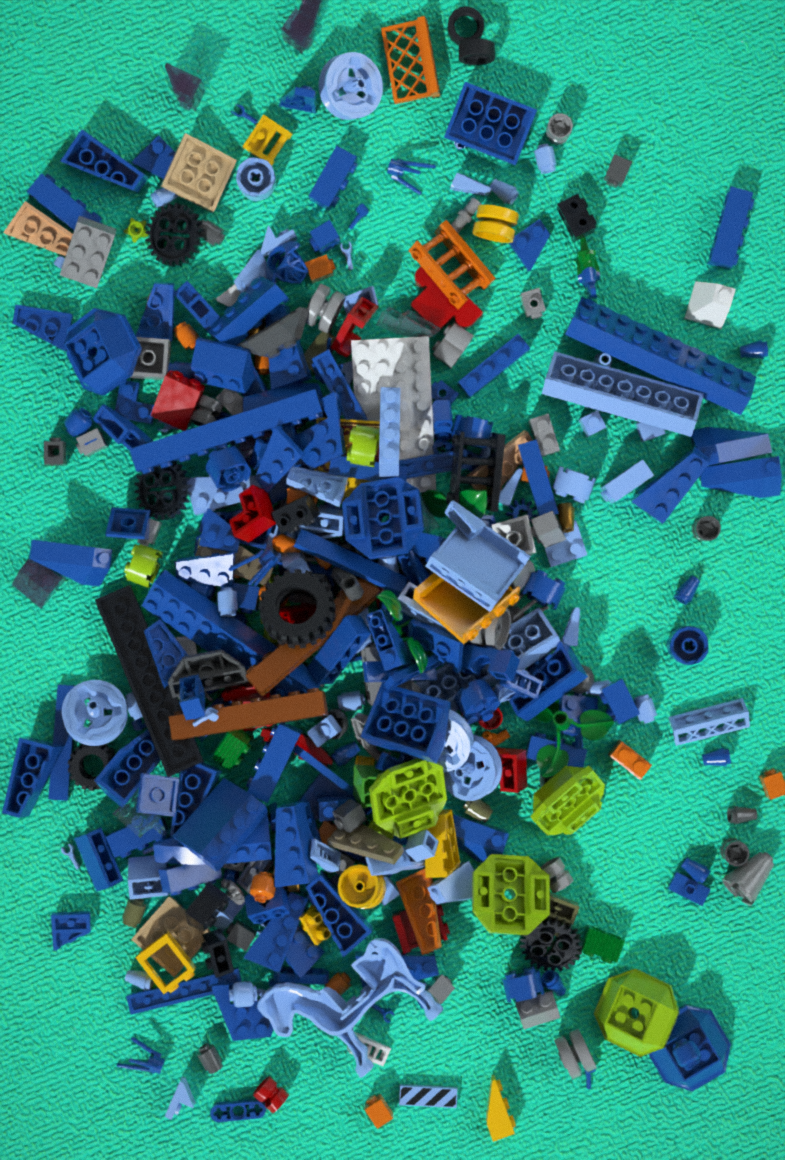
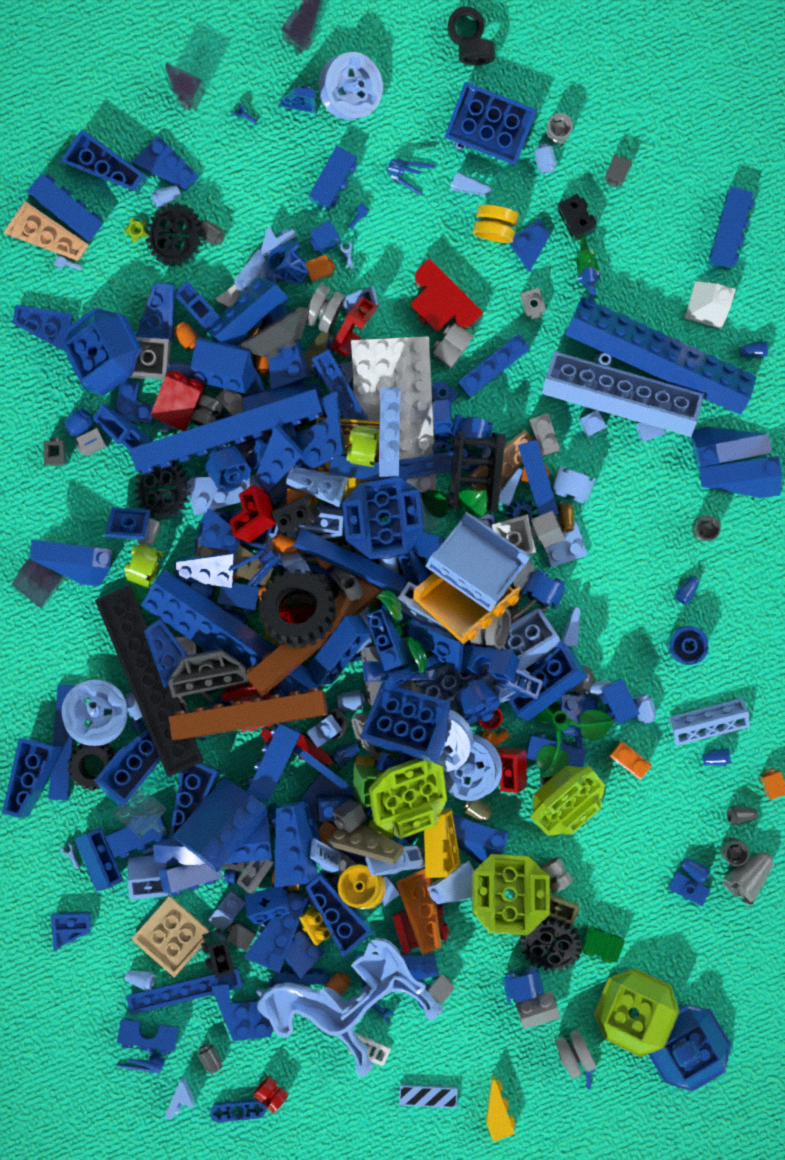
light grey brick [60,216,116,288] -> none
olive brick [122,898,146,927] -> none
yellow window [135,930,196,994] -> none
tile [136,773,179,817] -> none
tan plate [161,133,237,213] -> none
blue brick [179,674,205,721] -> none
black slope [185,882,229,931] -> none
light blue hand [192,707,219,727] -> none
green brick [211,729,253,770] -> none
light blue brick [217,587,238,617] -> none
light grey gear [221,879,245,905] -> none
light blue head [229,981,257,1008] -> none
light blue brick [236,158,276,201] -> none
yellow plate [242,114,292,166] -> none
orange head [250,872,276,903] -> none
orange brick [364,1094,393,1129] -> none
clear light blue slope [376,307,441,337] -> none
orange fence [381,16,441,105] -> none
light blue brick [405,829,439,862] -> none
orange fence [409,220,496,310] -> none
light blue slope [445,500,486,540] -> none
light grey pin [451,198,481,234] -> none
light blue cone [490,179,519,205] -> none
blue cone [541,970,566,996] -> none
light blue brick [600,460,654,503] -> none
blue wedge [632,447,710,524] -> none
none -> blue arch [117,1018,180,1054]

